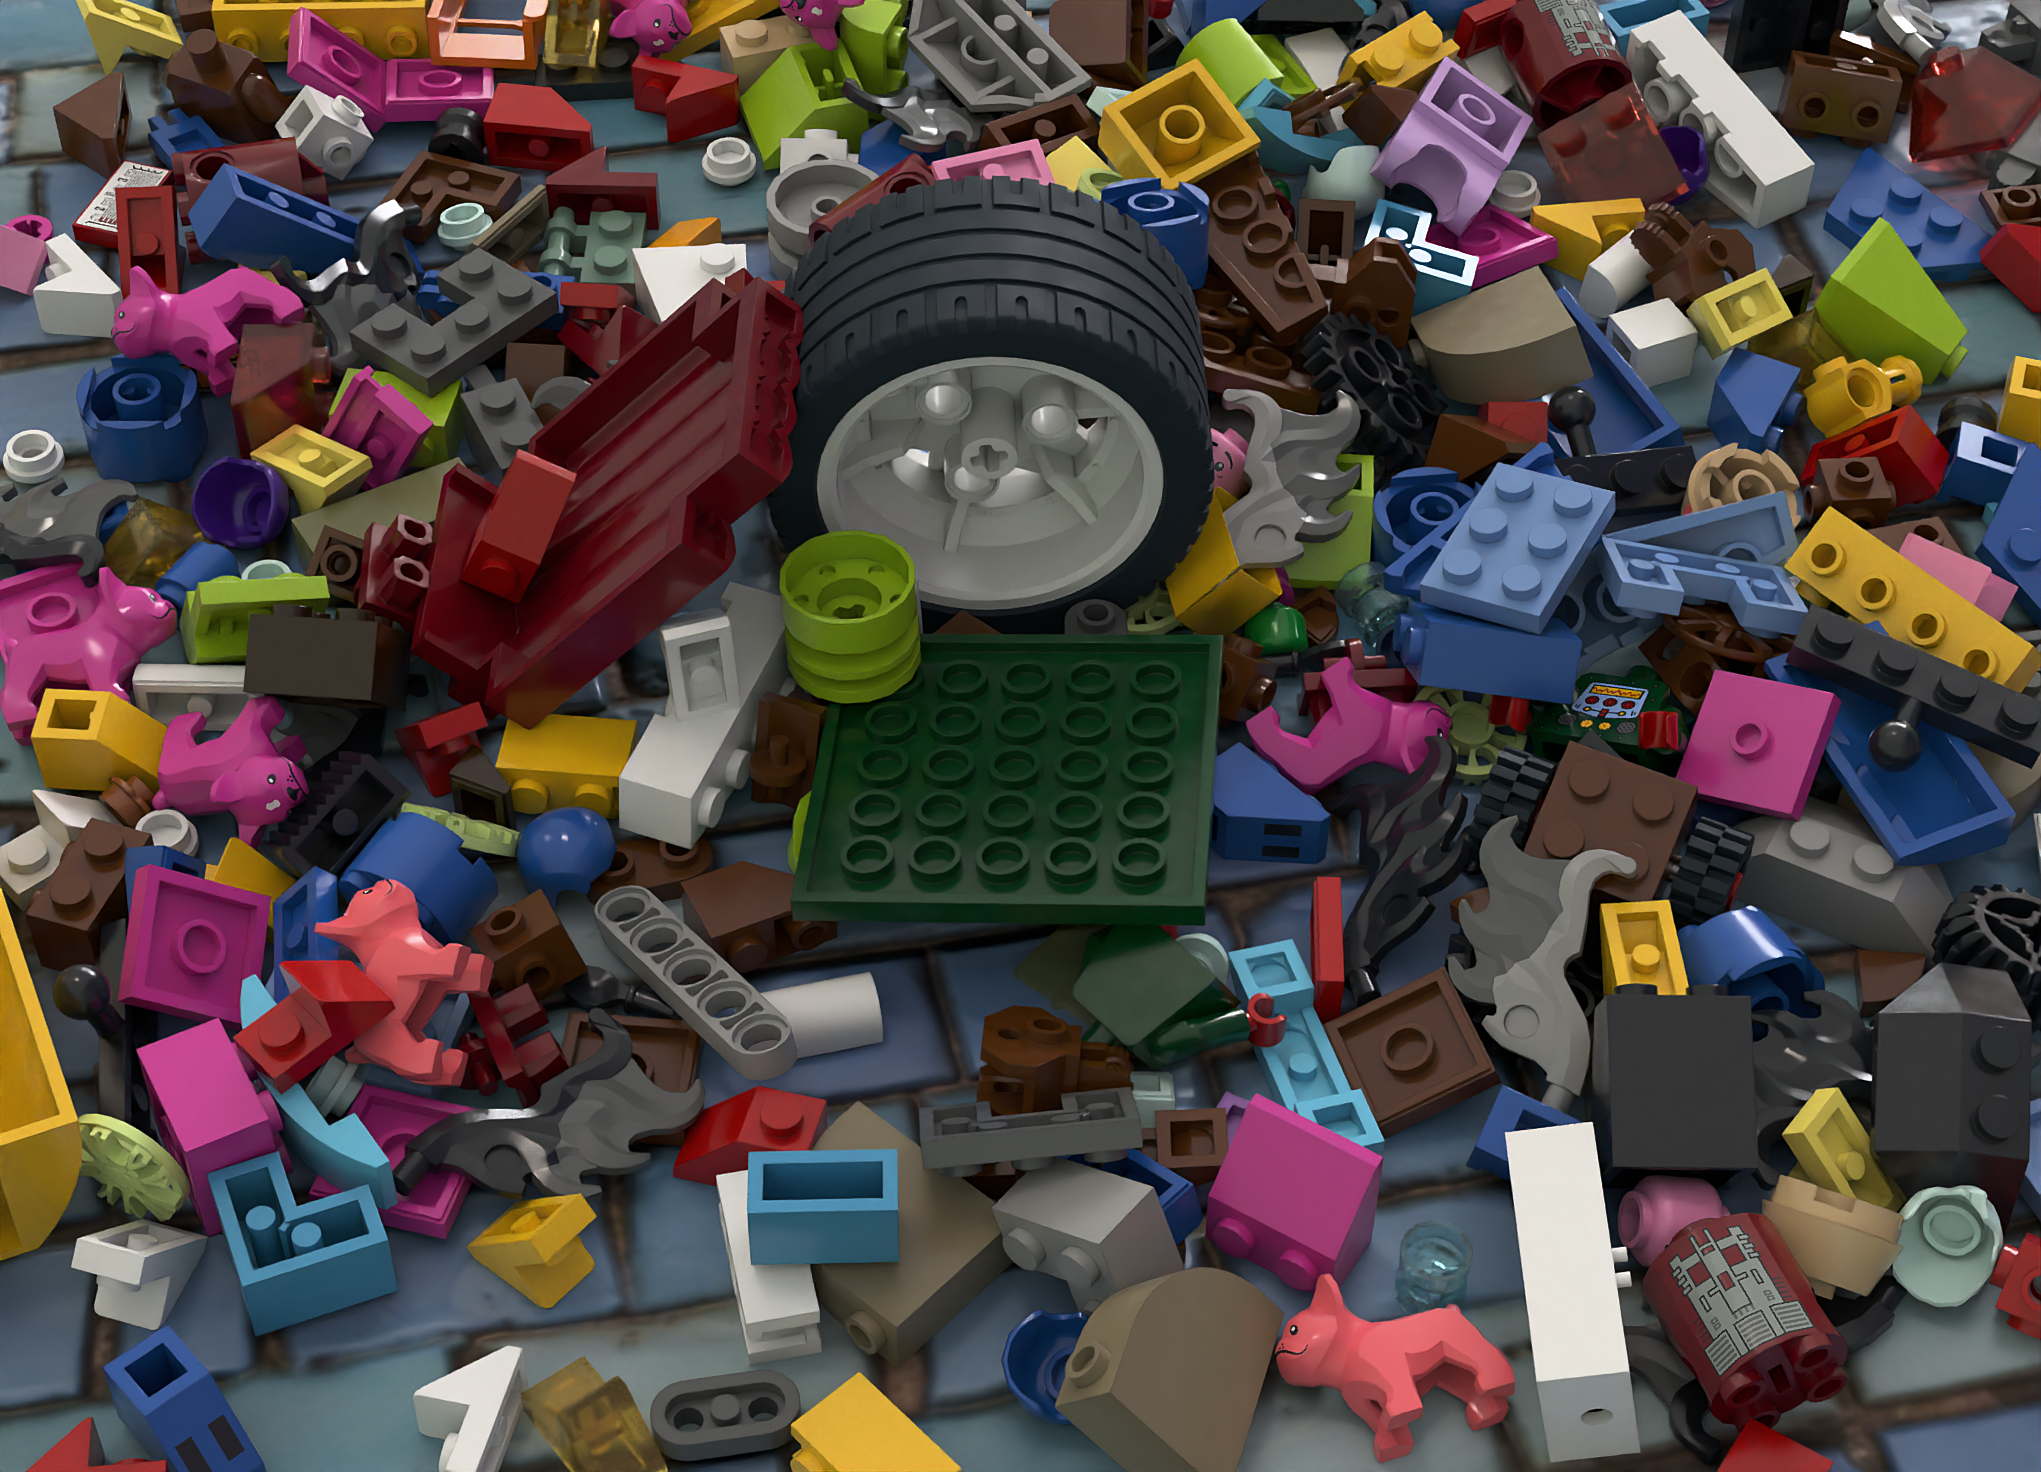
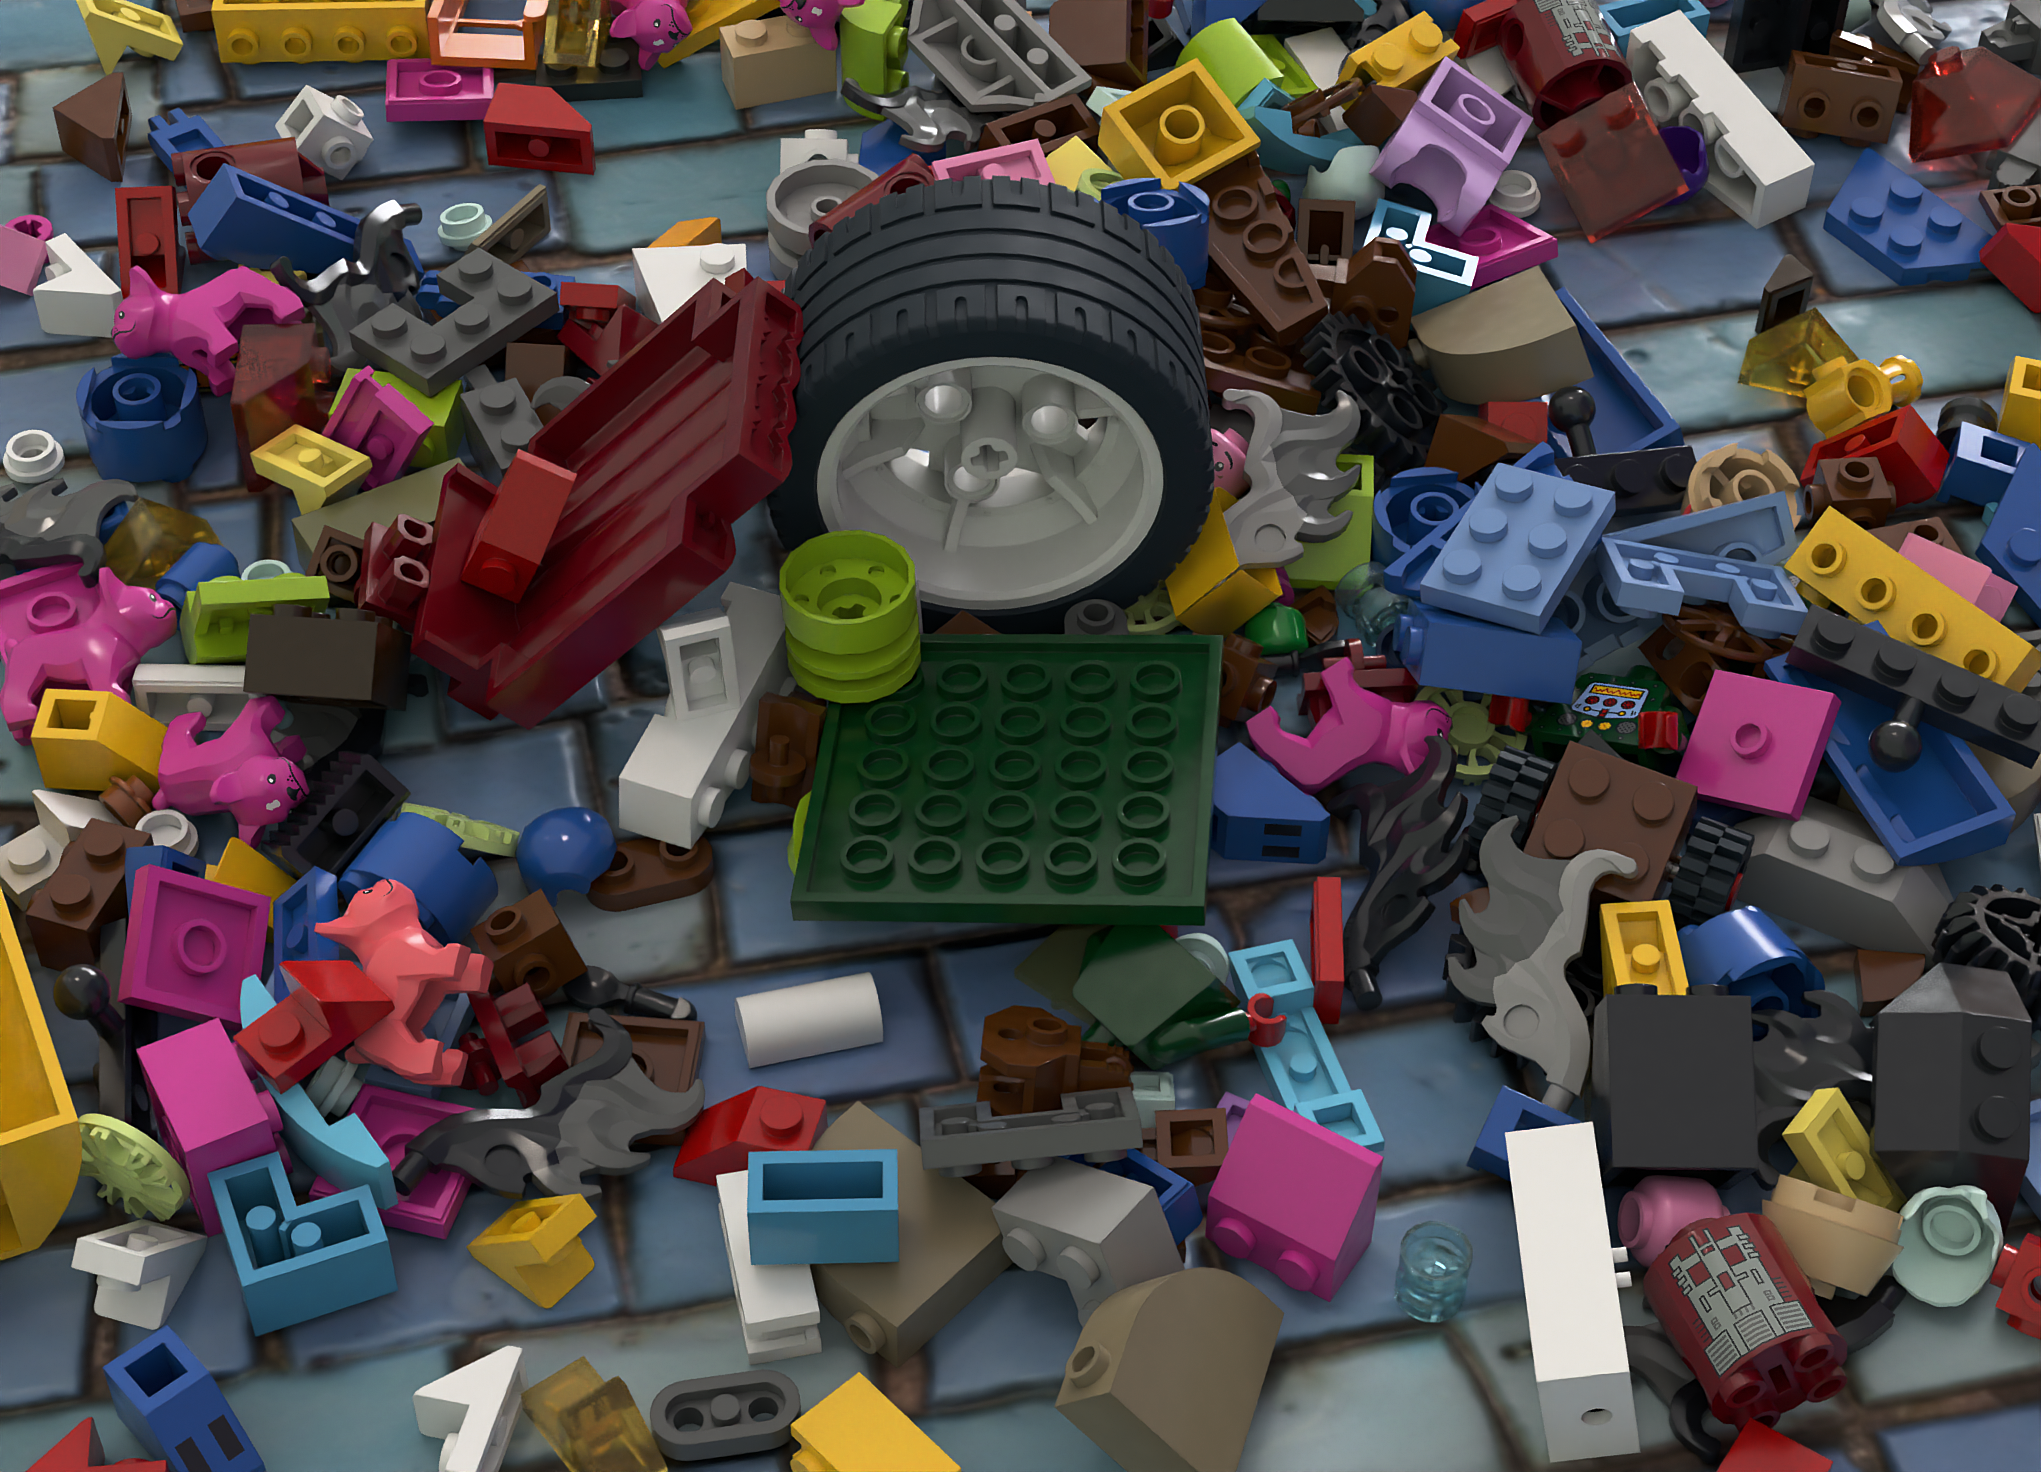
tile [72,160,176,250] -> none
reddish brown torso [161,29,298,144] -> none
dark purple hair [192,456,290,550] -> none
dark pink plate [287,7,387,133] -> none
reddish brown plate [376,150,522,244] -> none
red slope [393,701,488,797] -> none
black wheel [428,107,486,164] -> none
dark brown slope [449,744,517,831] -> none
yellow brick [495,714,639,819] -> none
sand green plate [538,207,648,297] -> none
dark red slope [545,147,661,230] -> none
light grey beam [594,885,798,1081] -> none
red slope [631,54,741,143] -> none
reddish brown slope [680,861,838,973] -> none
white plate [702,137,756,187] -> none
lime slope [740,38,869,170] -> none
blue hair [1001,1309,1089,1425] -> none
coral animal [1274,1273,1515,1463] -> none
reddish brown tile [1322,967,1502,1139] -> none
yellow slope [1530,198,1646,281] -> none
white brick [1577,220,1651,318] -> none
white brick [1605,298,1698,388] -> none
reddish brown hinge [1629,201,1756,318] -> none
light yellow slope [1686,268,1793,360] -> none
blue slope [1707,347,1805,455] -> none
lime slope [1788,217,1969,386] -> none

